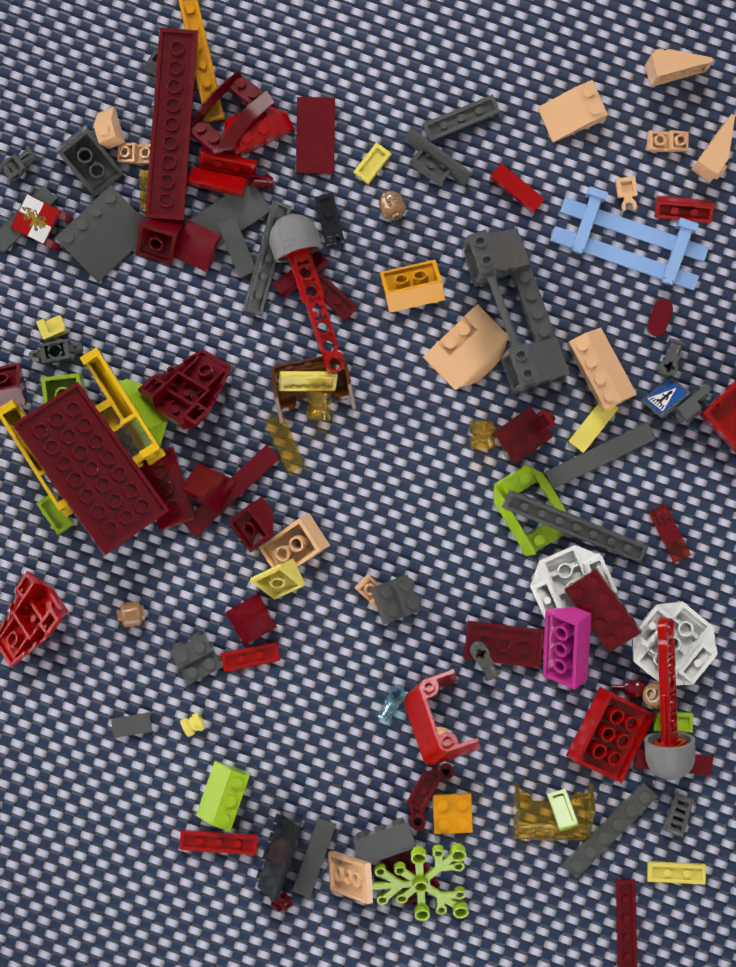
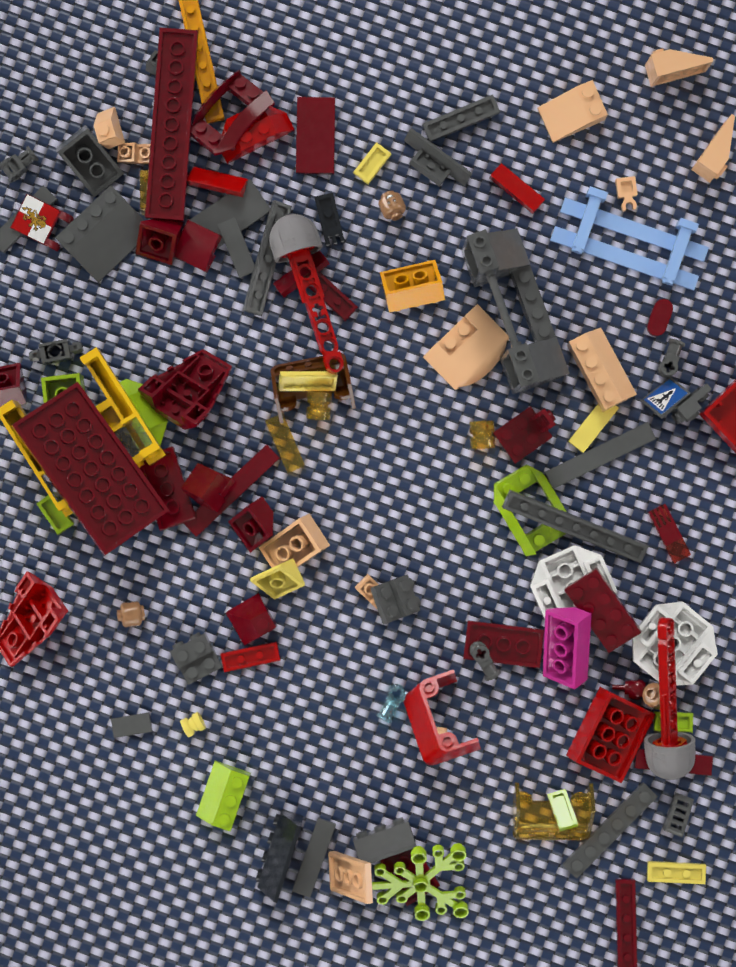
light yellow panel [36,315,68,341] -> none
red plate [179,829,258,855] -> none
red tile [199,148,257,179] -> none
dark red pin [248,174,274,189] -> none
dark red plant [270,891,293,912] -> none
dark red plate [405,763,454,831] -> none
light orange plate [433,793,473,834] -> none
light nougat slope [647,130,689,152] -> none
red slope [654,195,715,223] -> none

